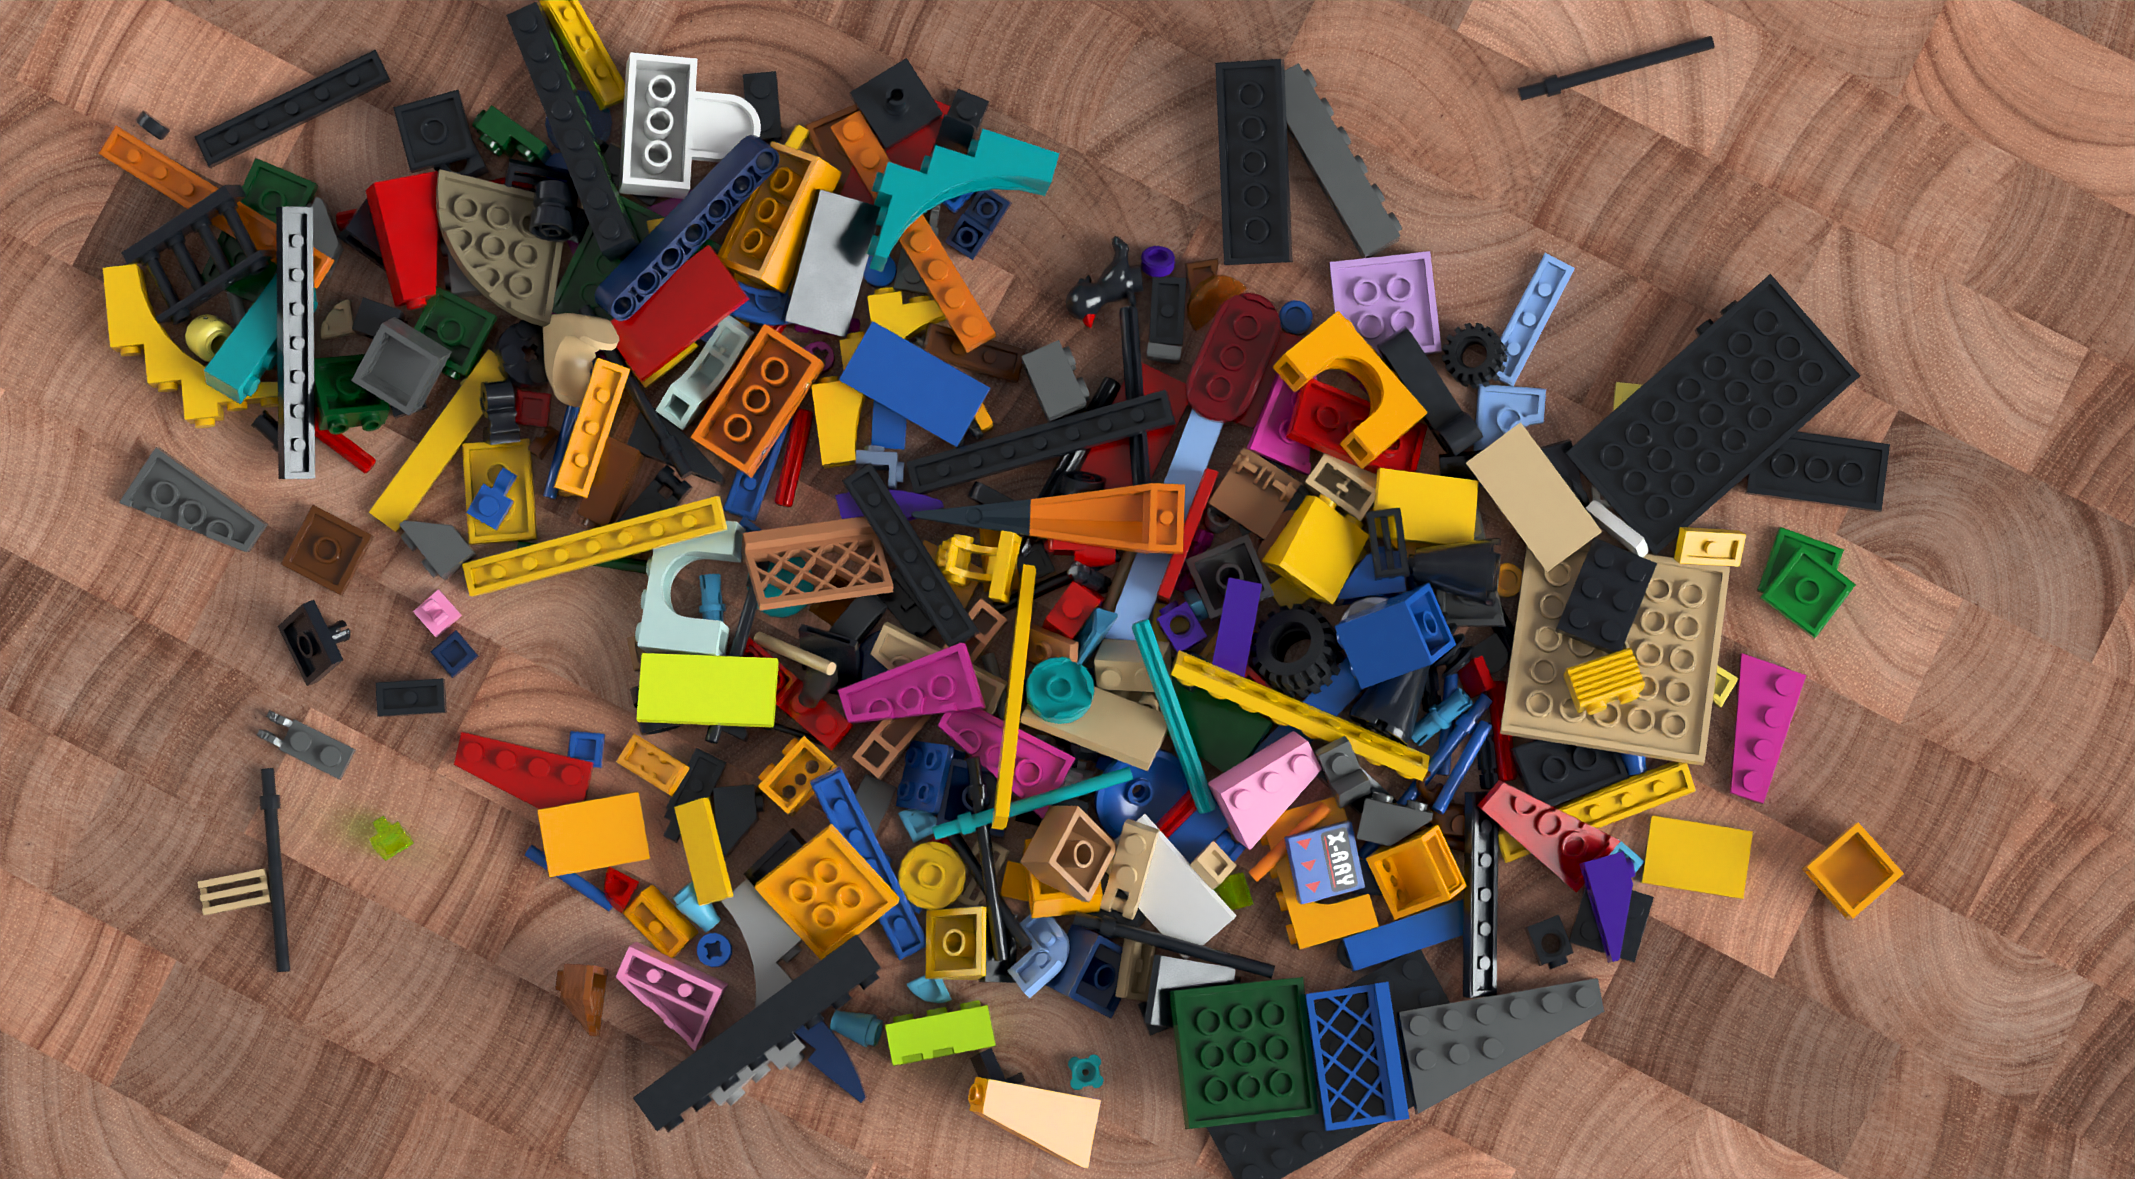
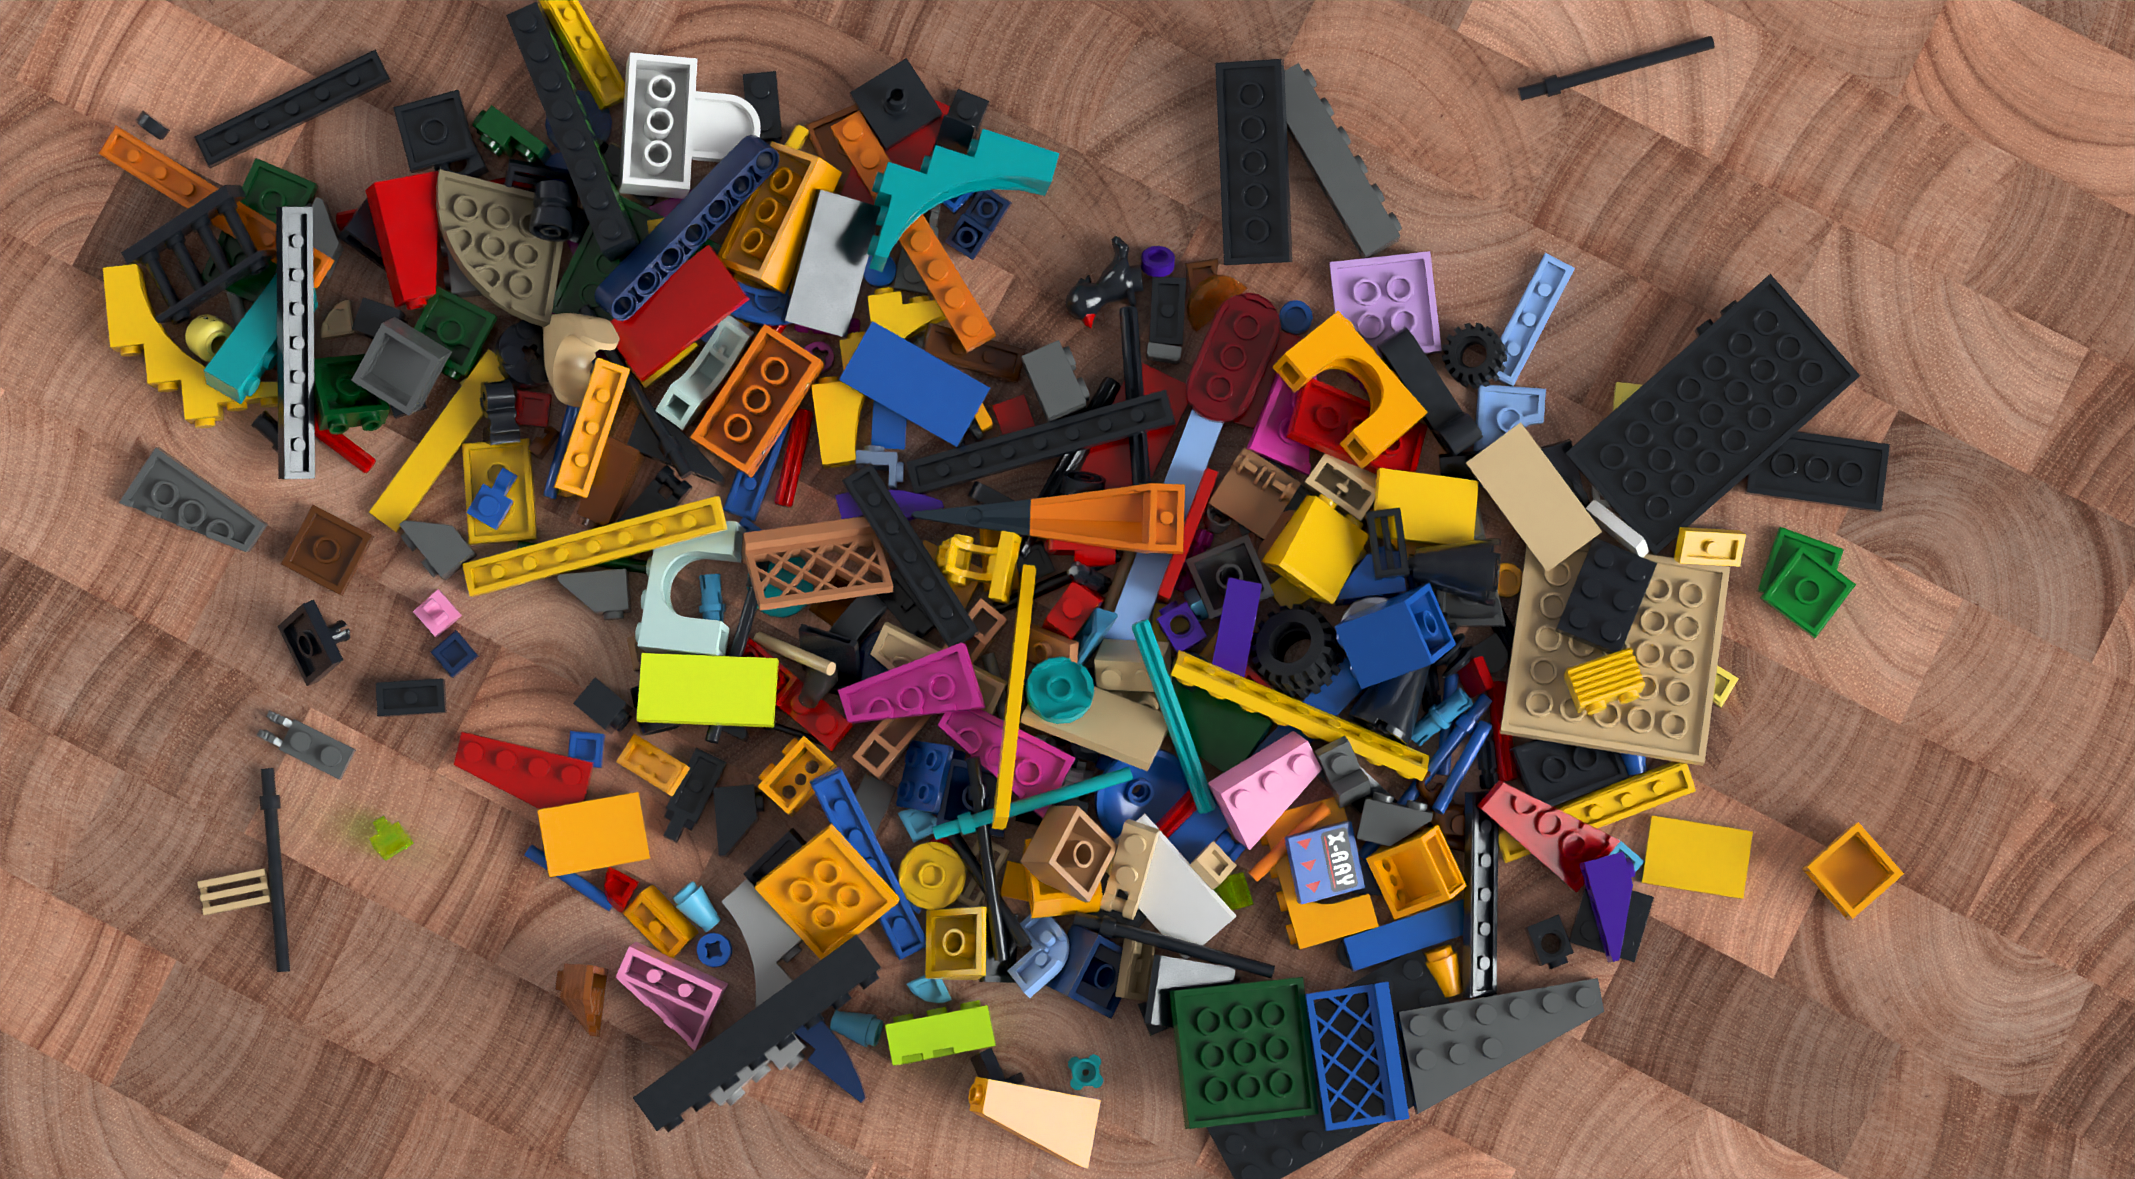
yellow tile [674,798,734,906] -> none
dark pink wing [1730,653,1806,804] -> none
none -> dark grey slope [558,569,632,620]
none -> black brick [573,677,633,734]
none -> red tile [992,394,1035,435]
none -> light orange cone [1425,944,1463,998]

